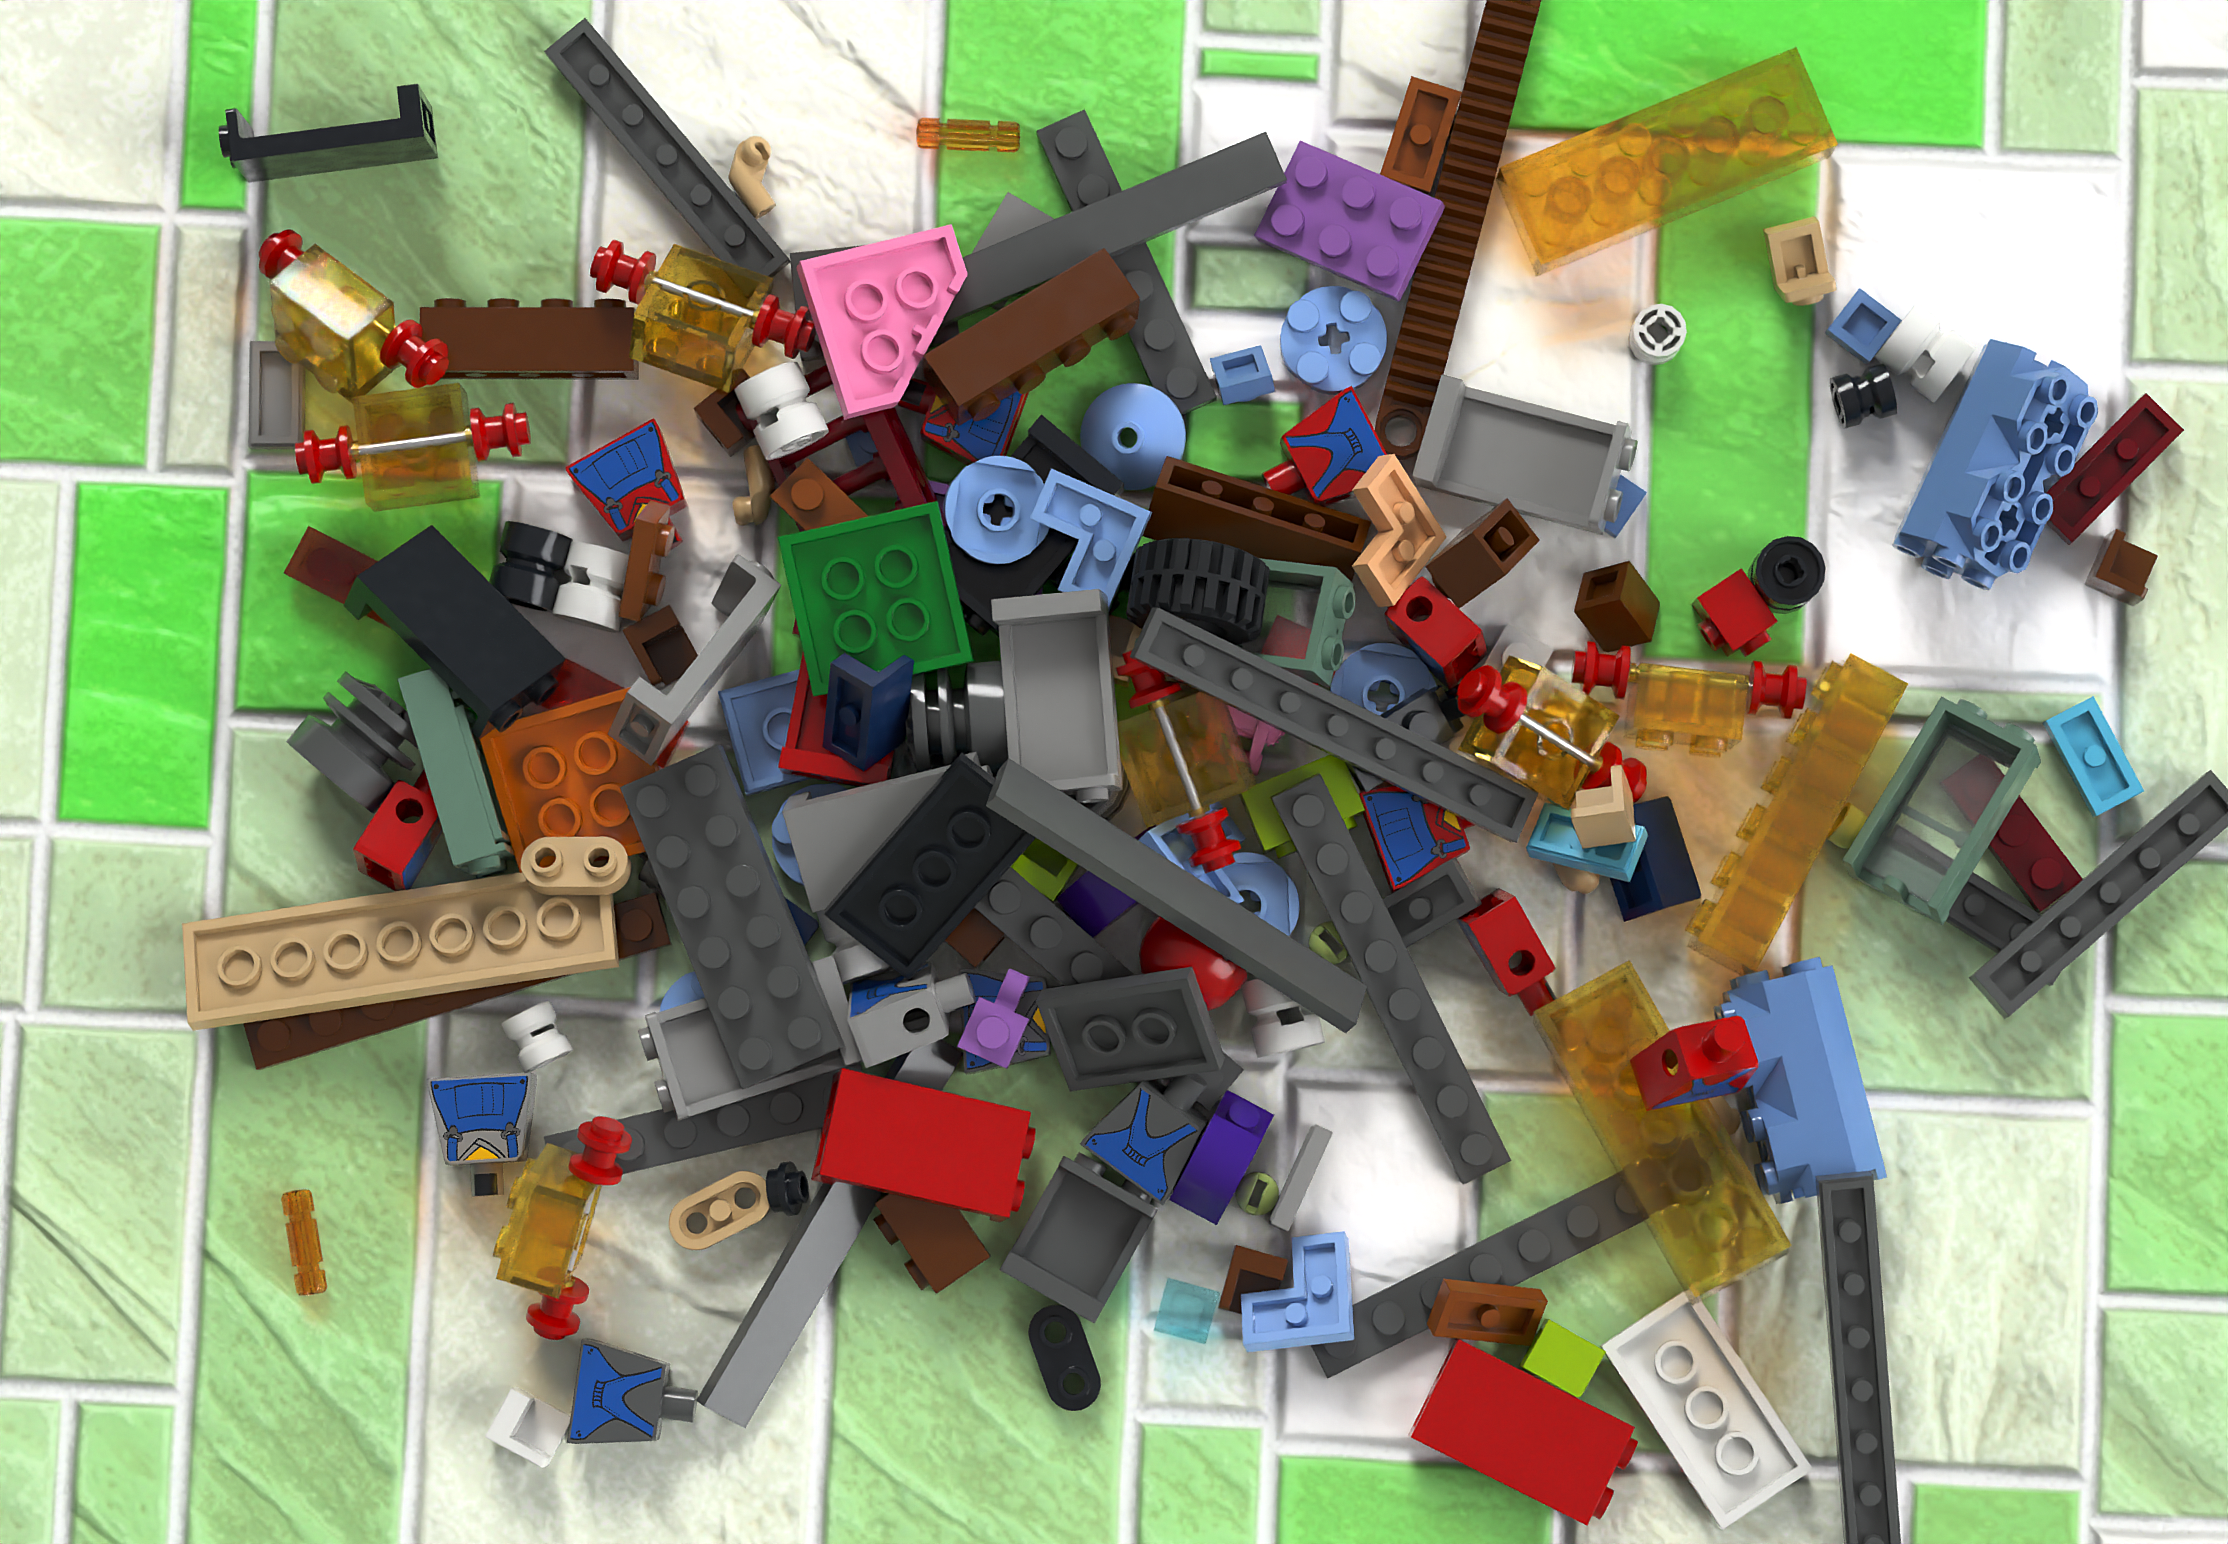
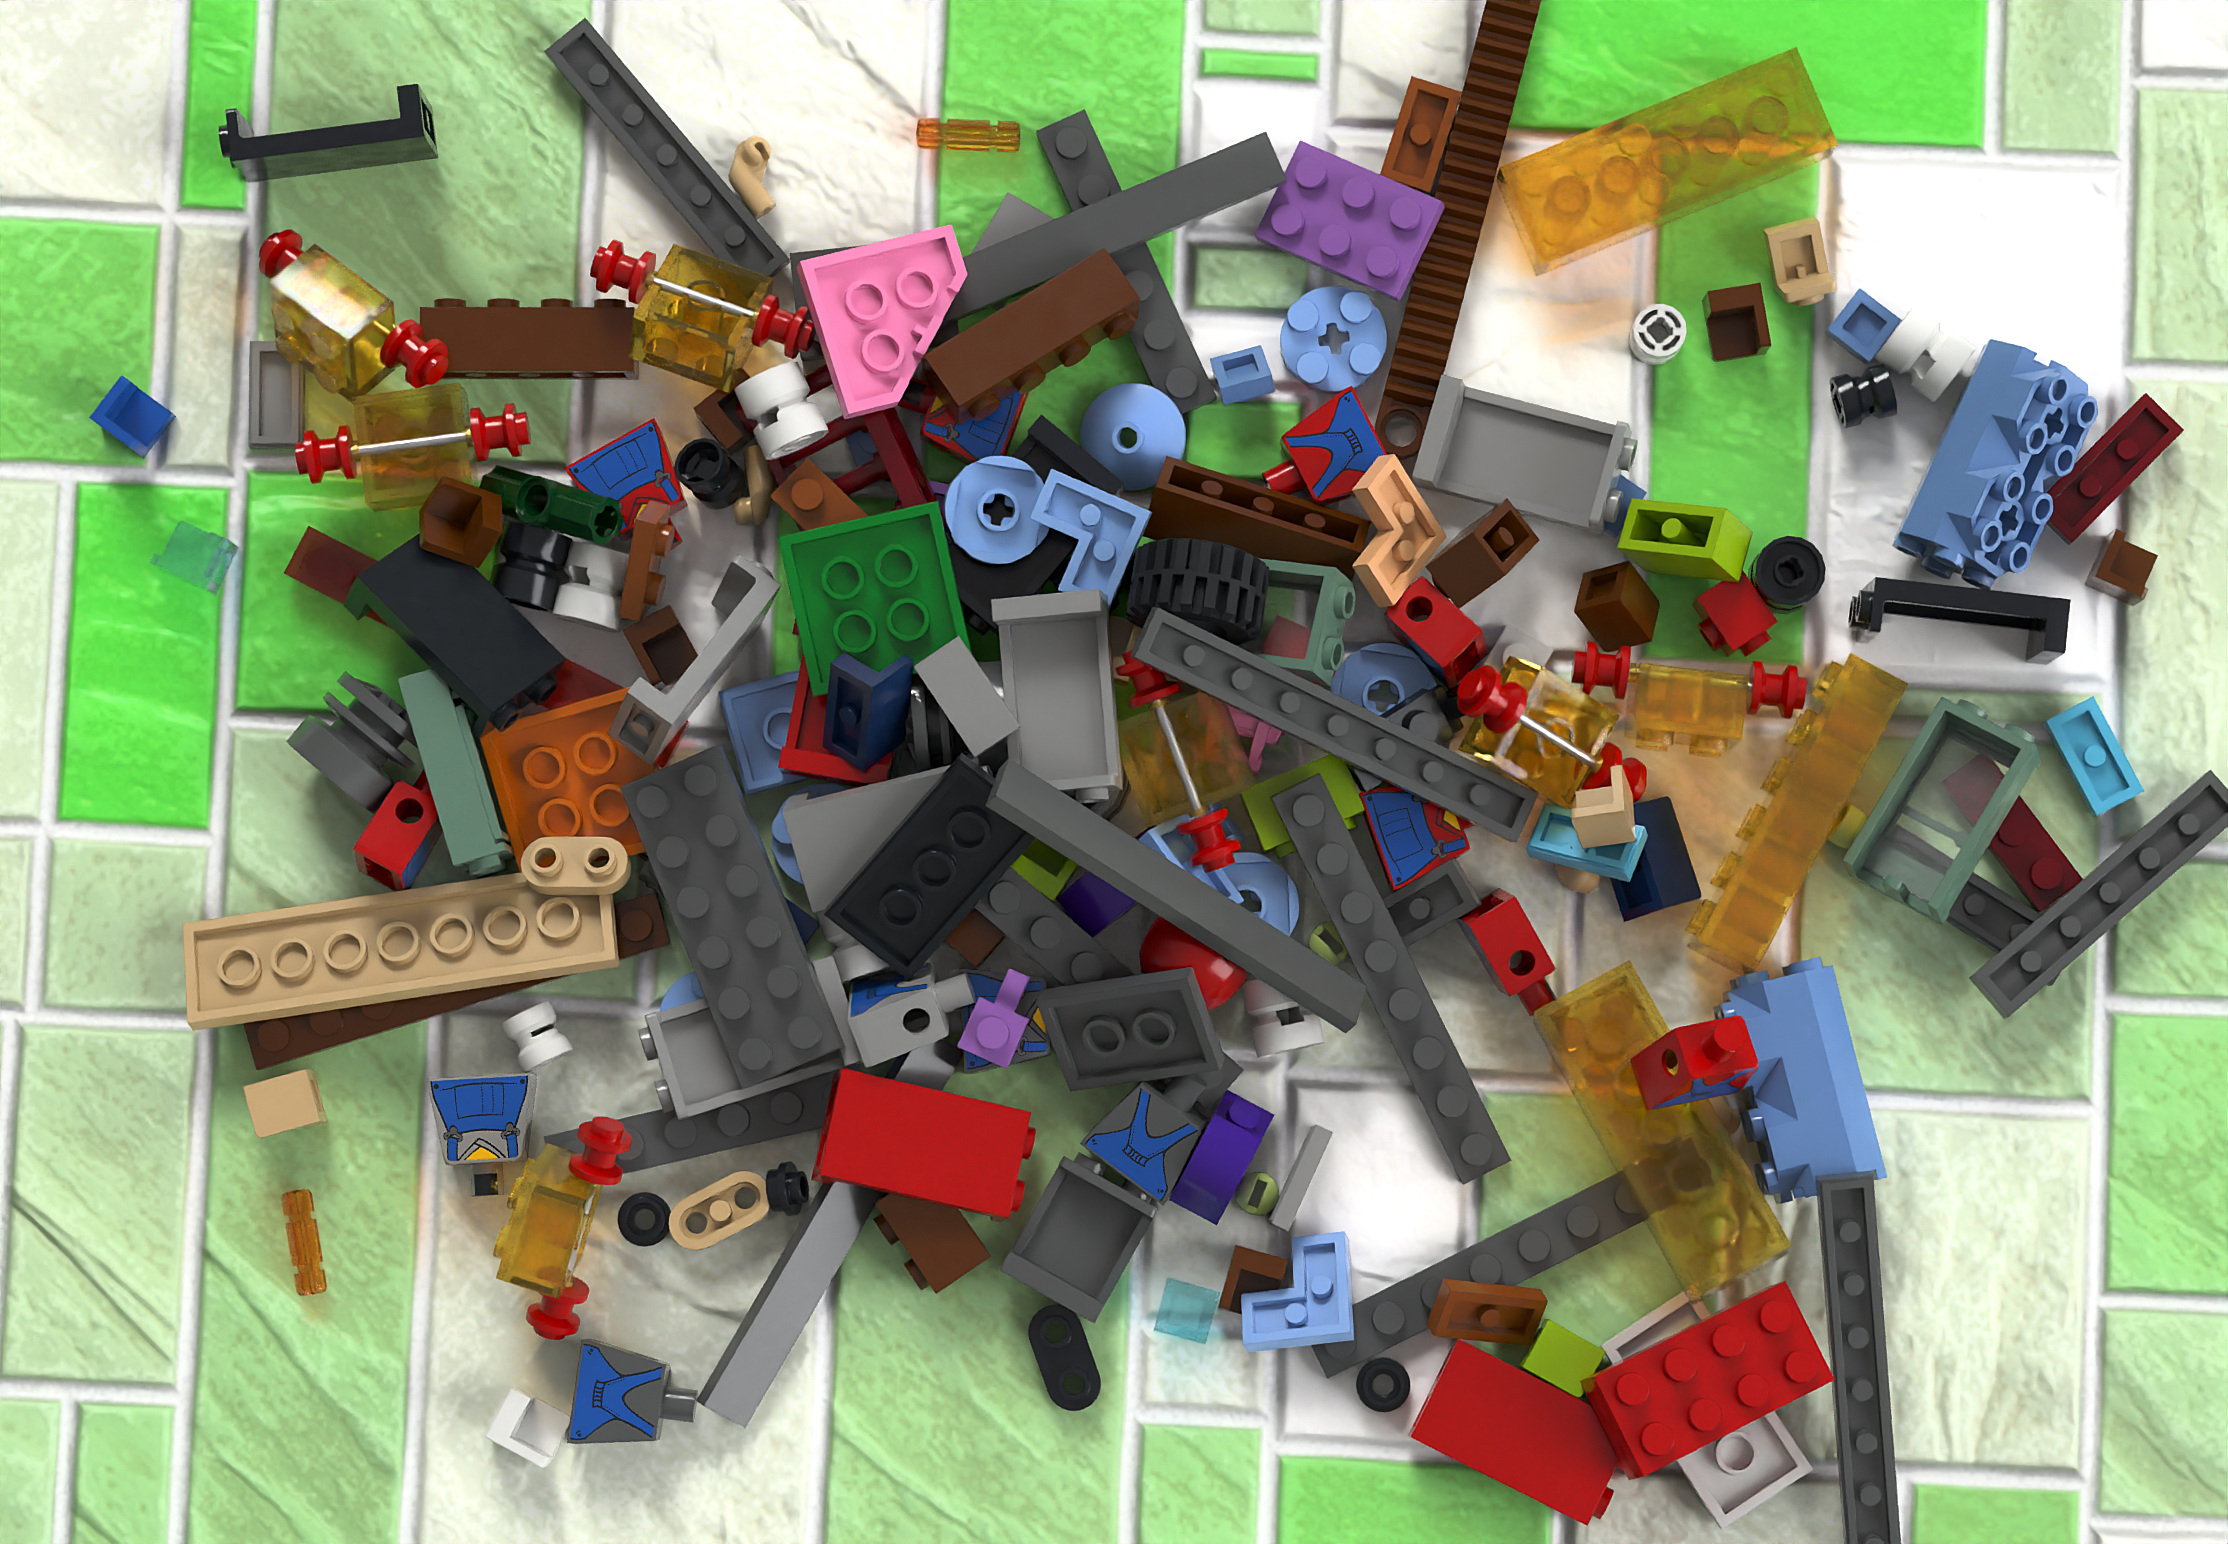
none -> blue panel [89,375,176,458]
none -> clear light blue panel [150,521,239,595]
none -> tan panel [243,1069,328,1138]
none -> reddish brown panel [419,477,503,568]
none -> dark green piece [479,465,624,546]
none -> black plate [618,1192,671,1246]
none -> black wheel [675,438,746,510]
none -> light grey tile [914,636,1021,758]
none -> black plate [1356,1358,1410,1412]
none -> red brick [1580,1281,1835,1480]
none -> lime brick [1617,498,1753,582]
none -> reddish brown panel [1702,283,1771,362]
none -> black panel [1848,577,2071,665]

